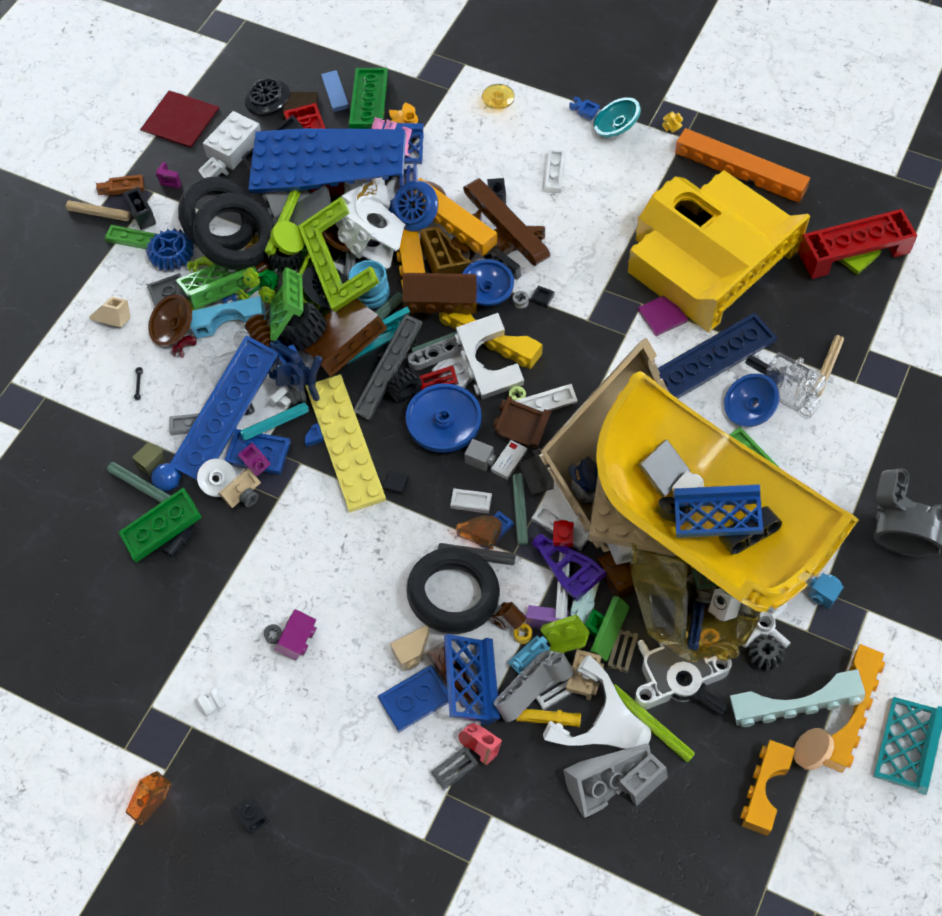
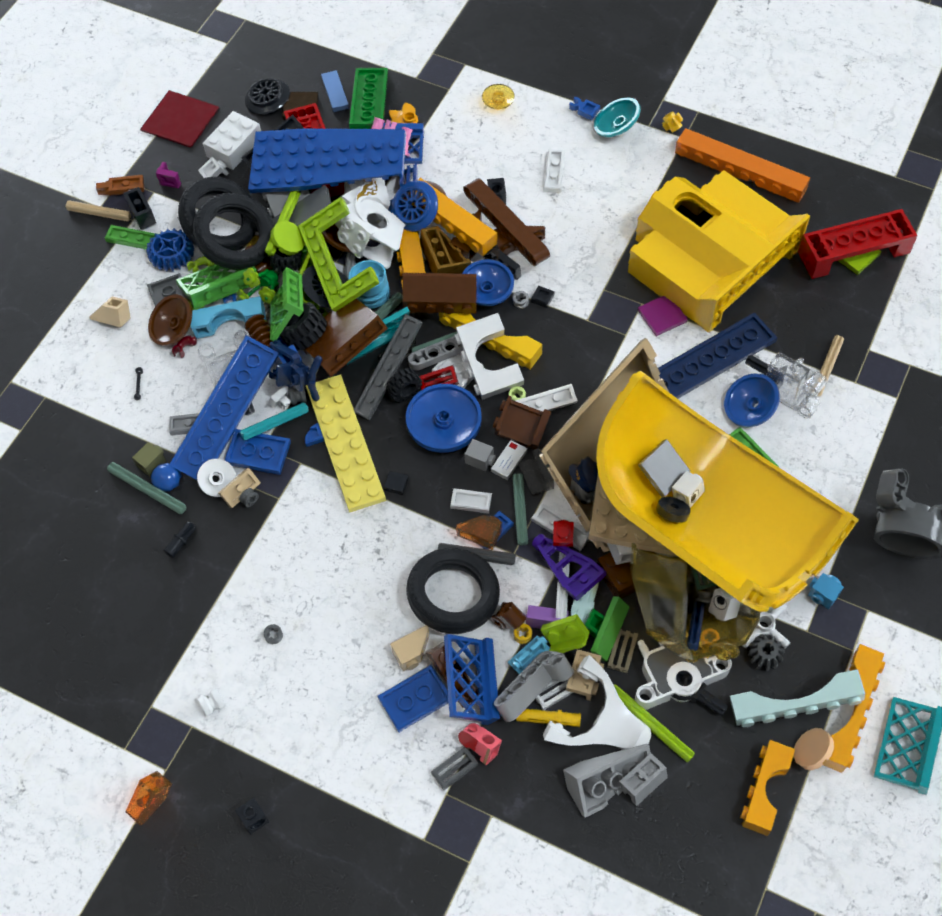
green tile [118,487,202,563] -> none
magenta bracket [238,443,271,476] -> none
magenta brick [274,609,317,661] -> none
blue fence [674,484,763,538] -> none
black beam [718,506,782,555] -> none

